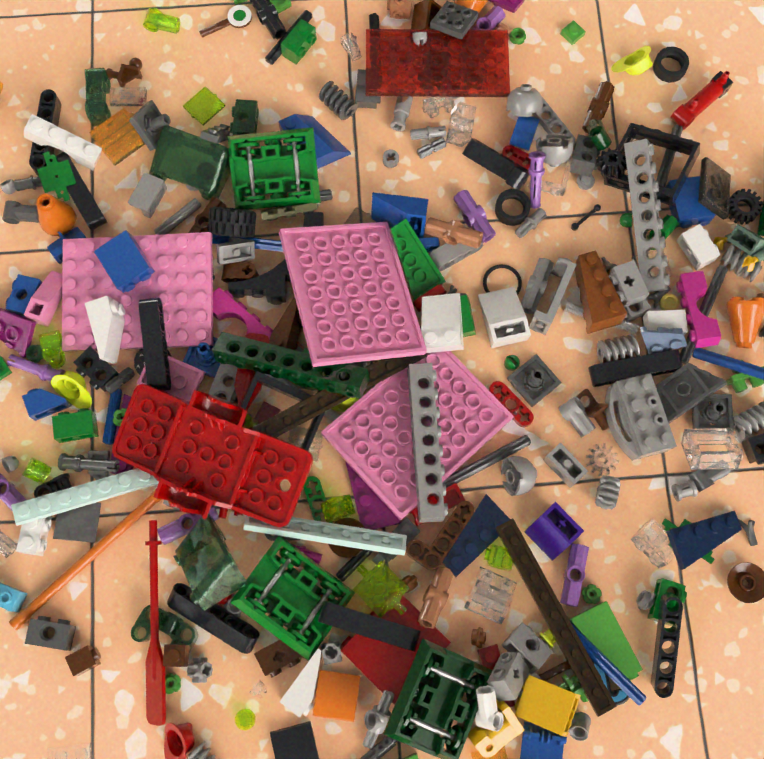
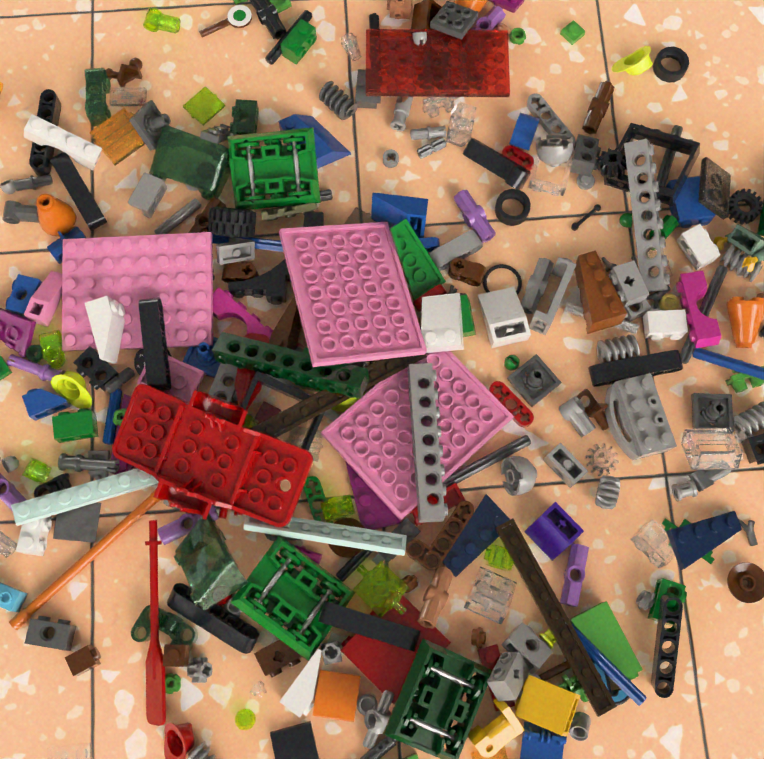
green piece [37,151,76,201] -> none
blue brick [94,230,155,293] -> none
nougat piece [425,217,483,249] -> none
white piece [475,685,504,732] -> none
light grey cylinder [506,84,543,117] -> none
light grey axle [515,208,547,238] -> none
medium lavender pin [528,151,546,209] -> none
bright green plate [582,584,602,604] -> none
dark green piece [587,118,612,151] -> none
sand blue wing [640,326,687,354] -> none
dark grey wing [656,363,728,424] -> none
red piece [670,71,734,130] -> none
none -> light grey plate [357,694,378,716]
none -> reddish brown piece [448,258,486,287]

